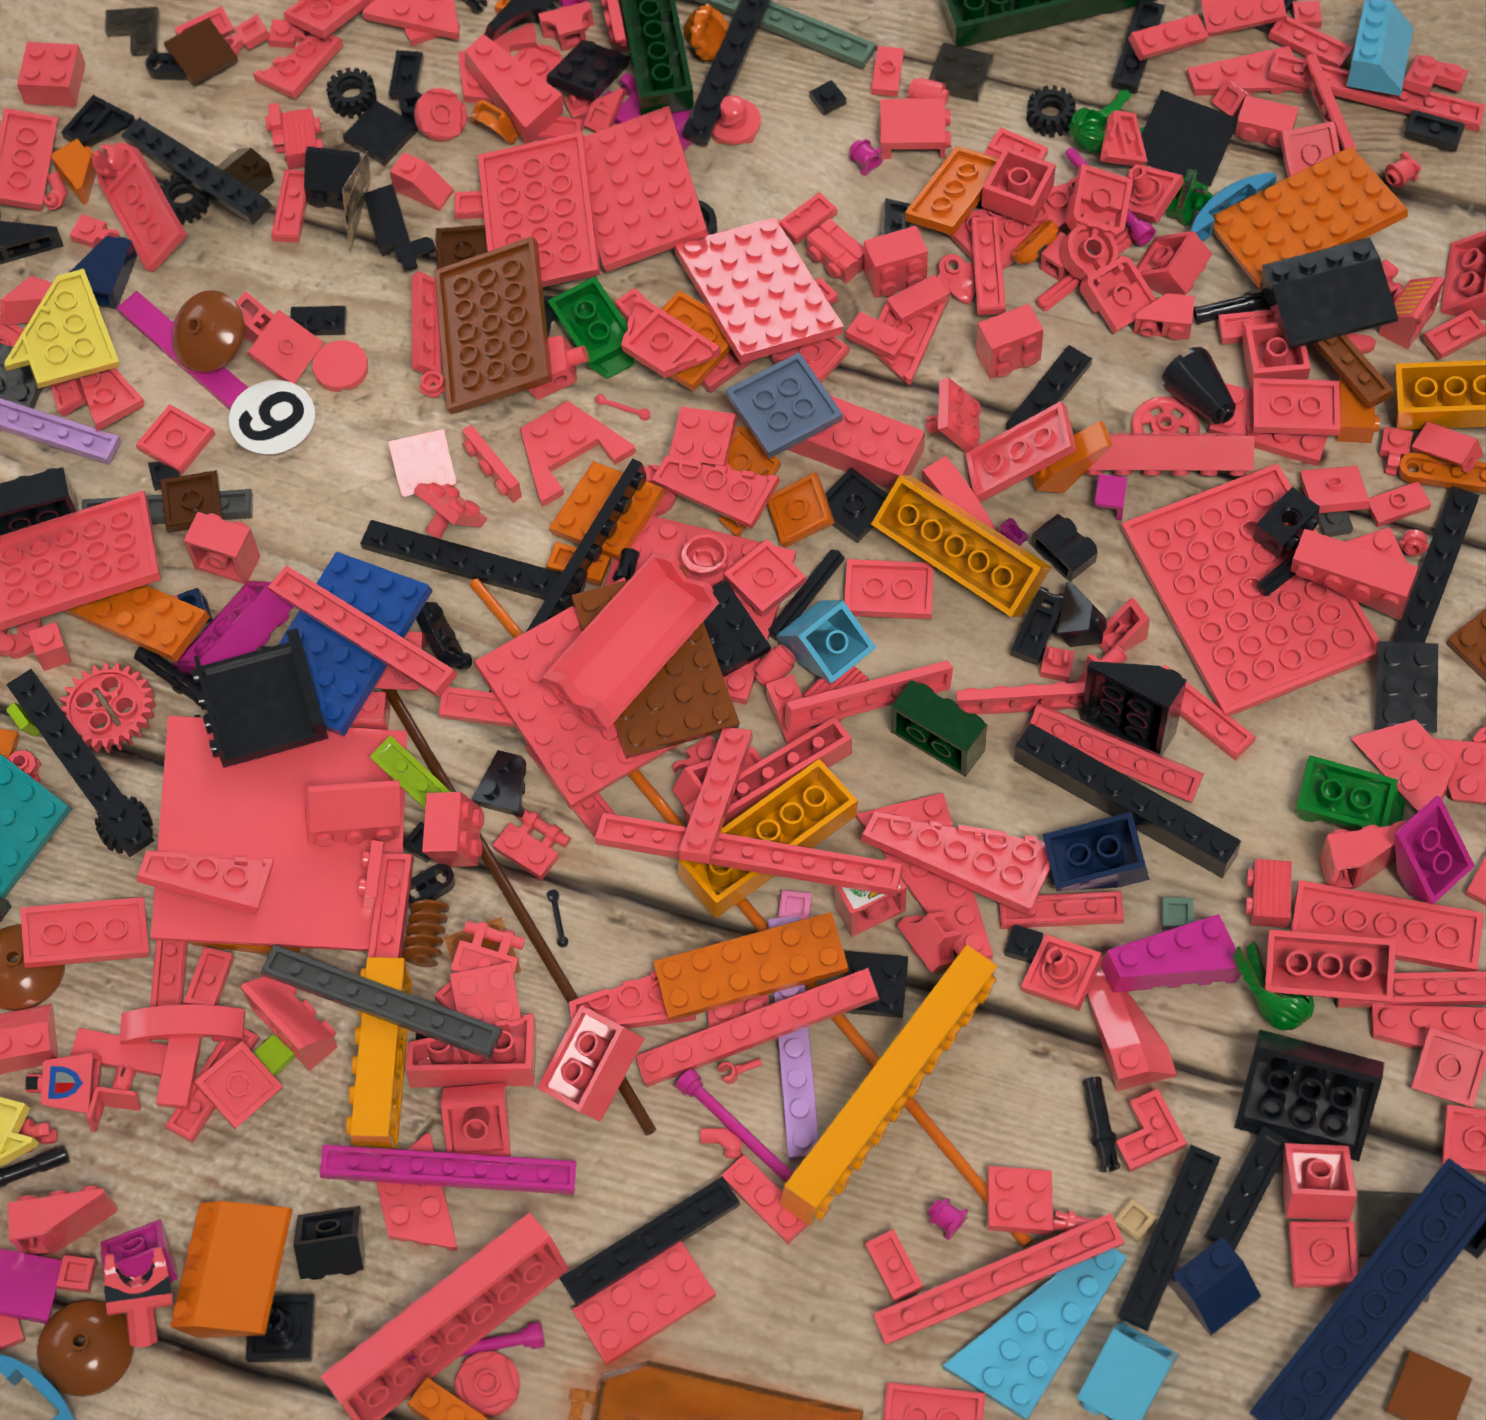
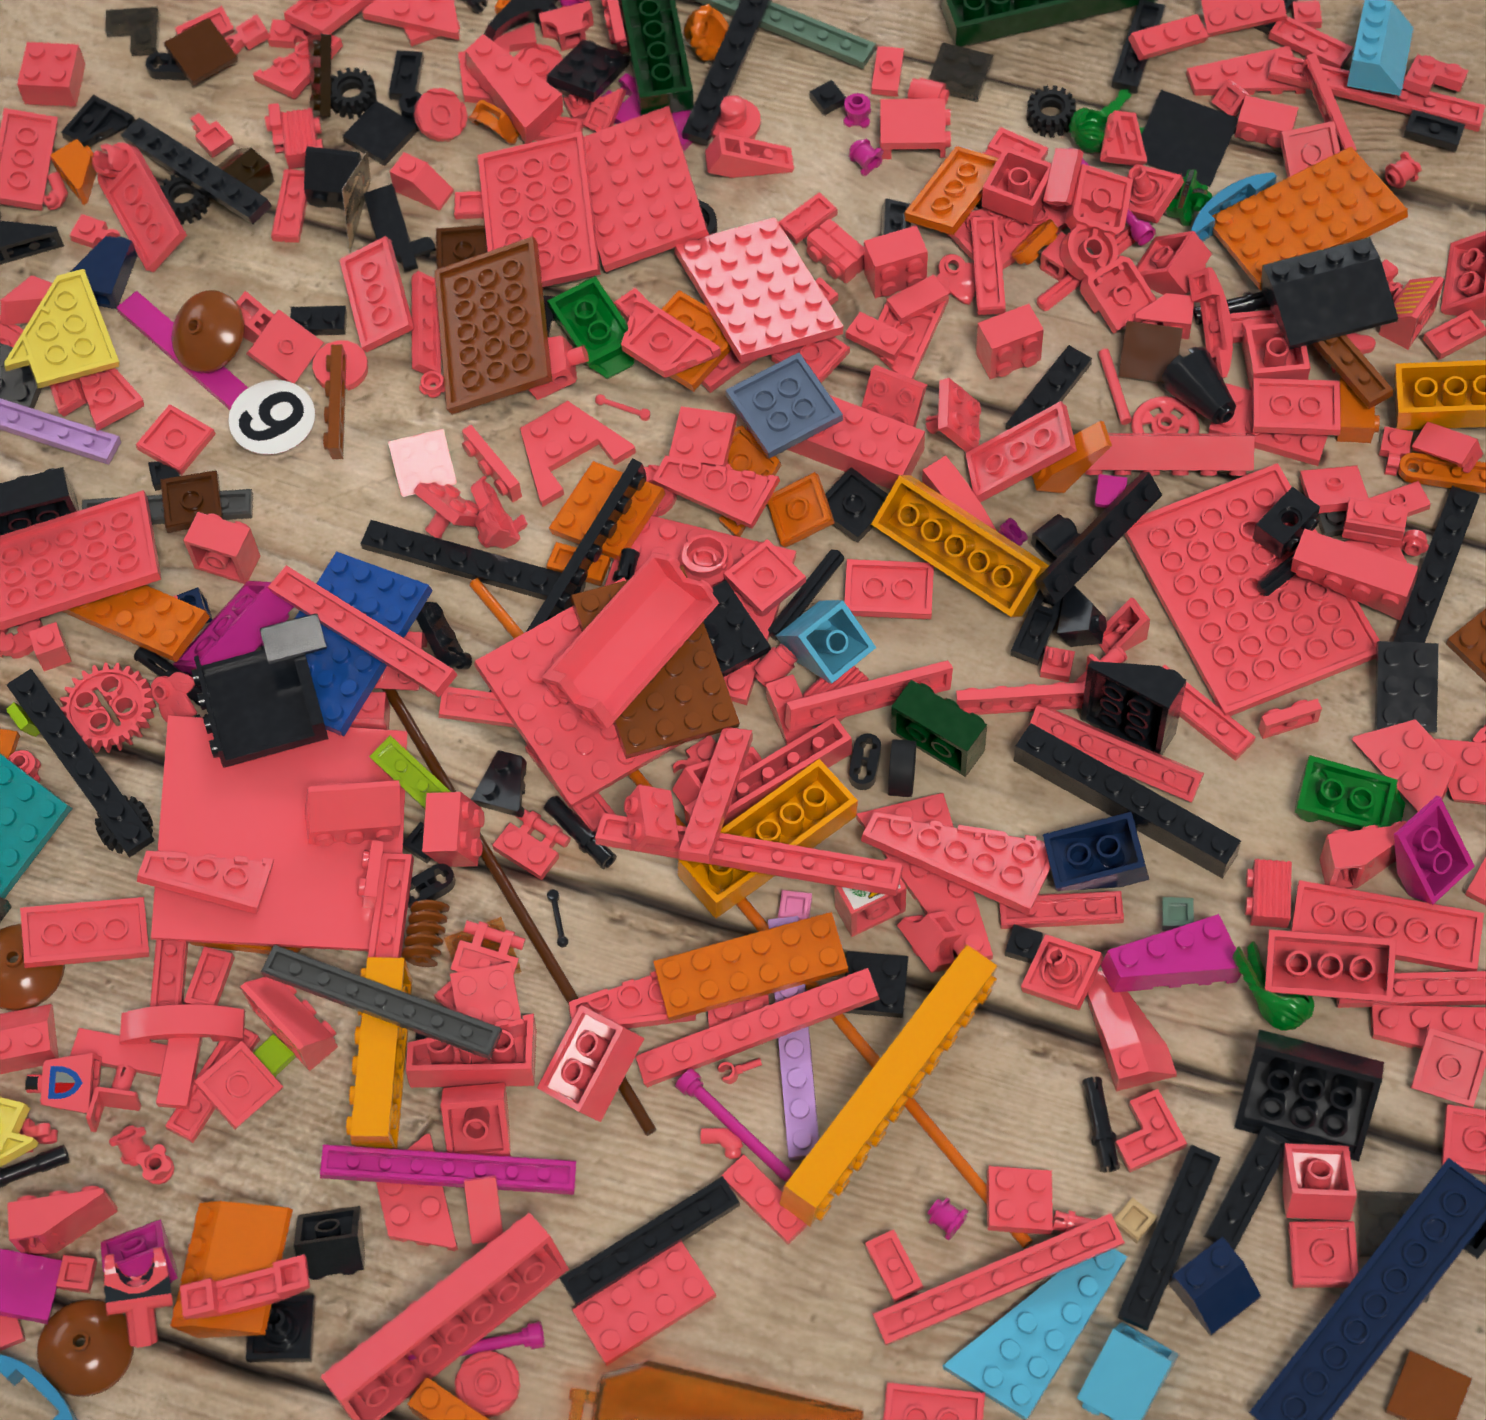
none -> coral brick [109,1125,151,1166]
none -> coral brick [136,1144,175,1185]
none -> coral plate [151,672,197,722]
none -> coral slope [180,1255,310,1319]
none -> coral plate [190,113,234,158]
none -> slope [260,614,327,664]
none -> dark brown wing [308,34,331,117]
none -> dark orange plate [323,344,347,459]
none -> coral plate [339,236,414,352]
none -> coral tile [464,1175,503,1244]
none -> coral piece [471,476,528,549]
none -> black pin [544,796,617,869]
none -> coral bracket [624,785,679,852]
none -> coral slope [705,132,794,178]
none -> dark pink brick [844,93,871,128]
none -> black beam [849,734,881,790]
none -> coral plate [862,365,927,428]
none -> black tyre [888,739,916,797]
none -> black plate [1035,472,1162,604]
none -> coral tile [1043,148,1084,205]
none -> coral bar [1098,349,1132,425]
none -> reddish brown tile [1118,321,1183,384]
none -> coral slope [1188,267,1233,378]
none -> coral plate [1258,699,1322,739]
none -> coral brick [1342,497,1408,547]

